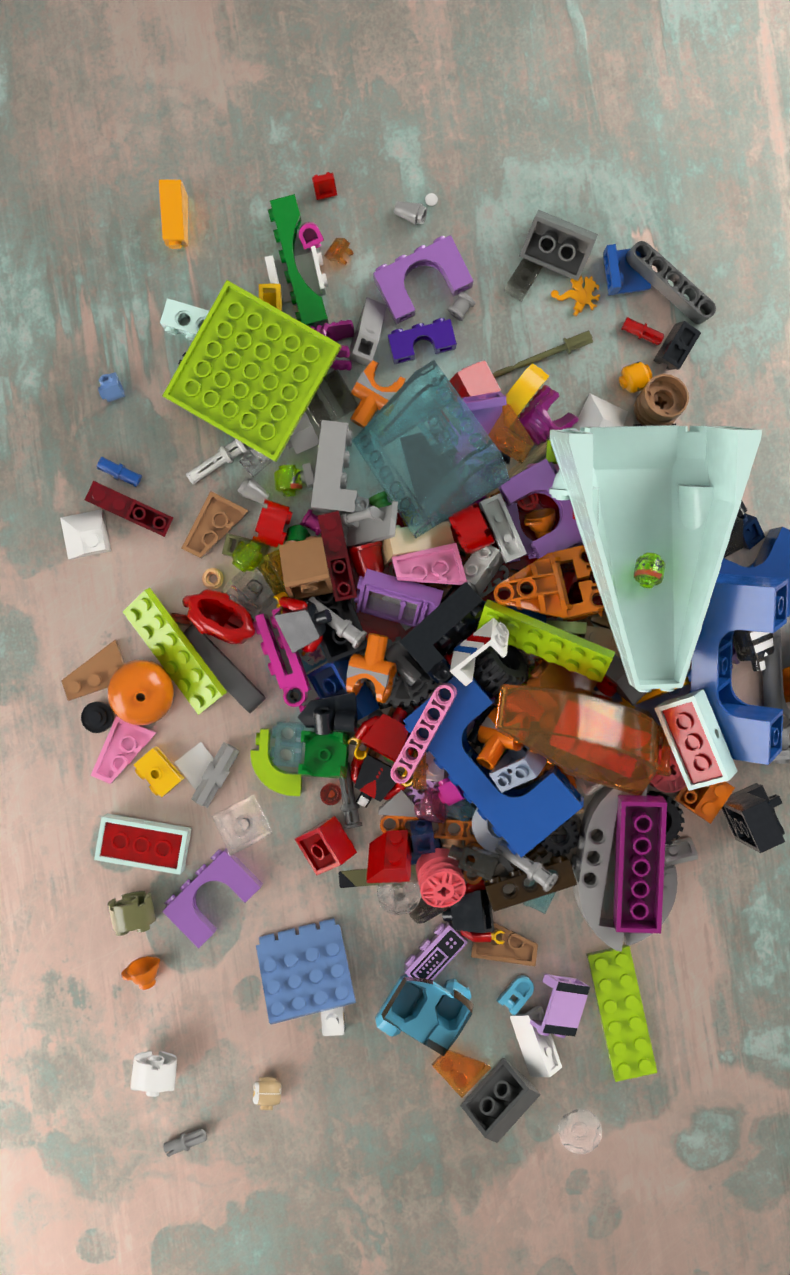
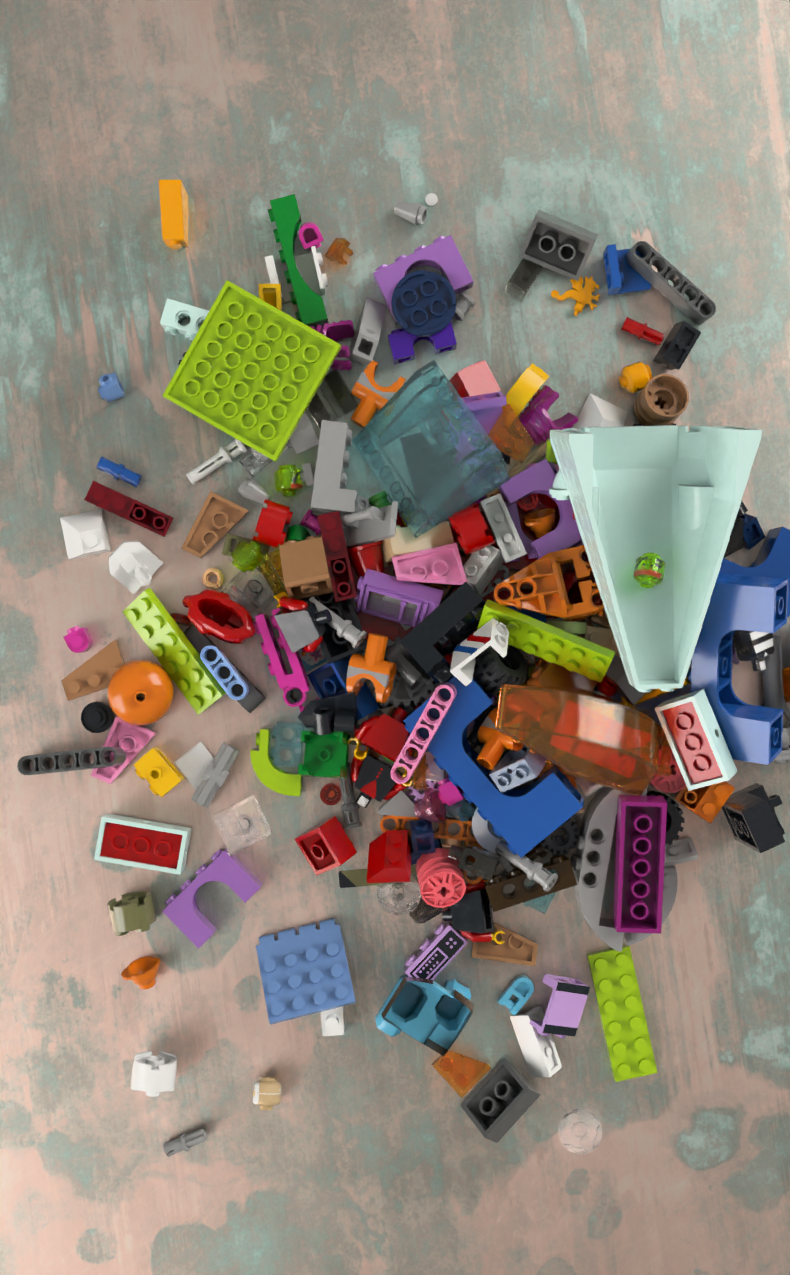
red tile [312,172,338,200] -> none
olive piece [492,330,593,378] -> none
none -> dark grey beam [17,747,126,775]
none -> dark pink plate [63,626,92,653]
none -> white piece [108,541,163,594]
none -> light blue beam [200,645,249,700]
none -> dark blue tile [391,270,457,337]

